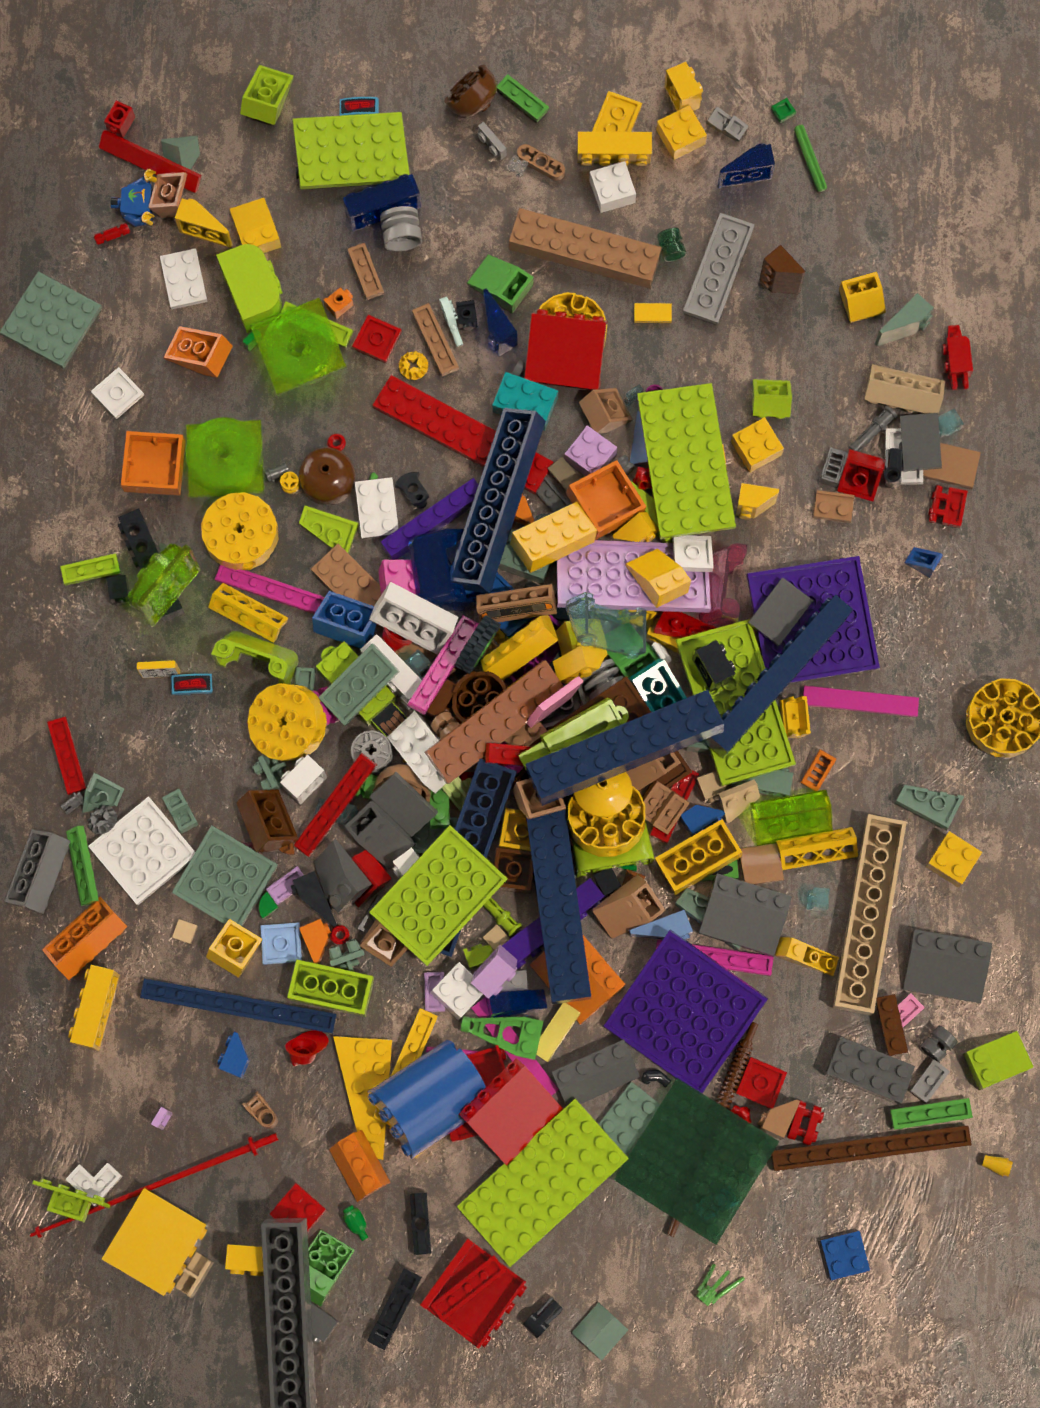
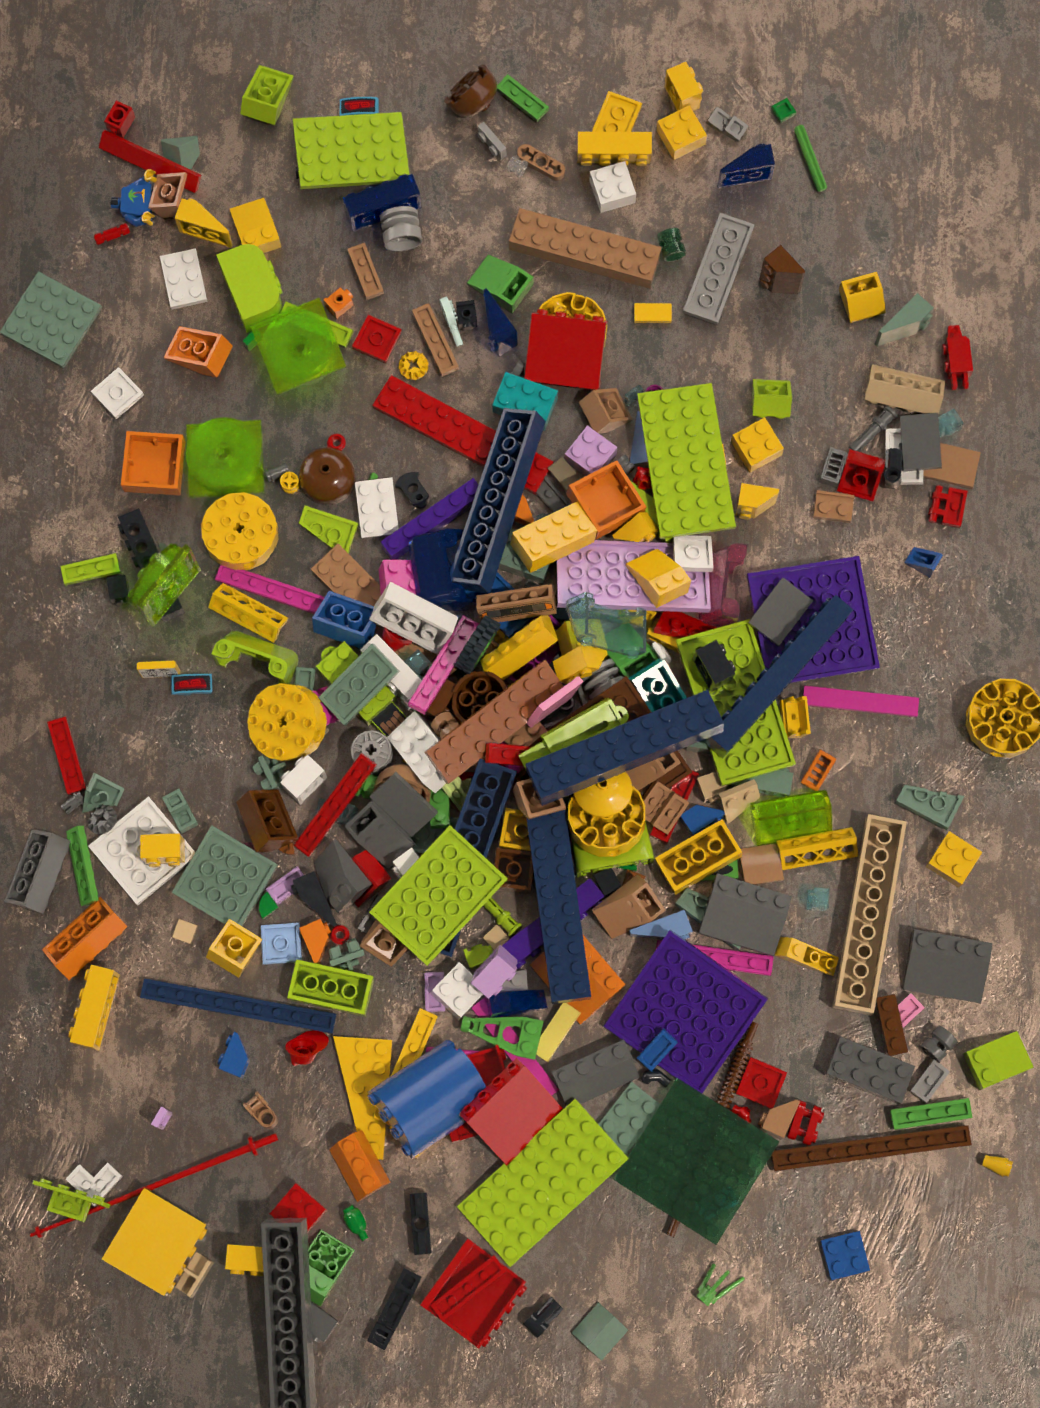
none -> yellow brick [140,833,185,867]
none -> blue tile [637,1028,678,1071]

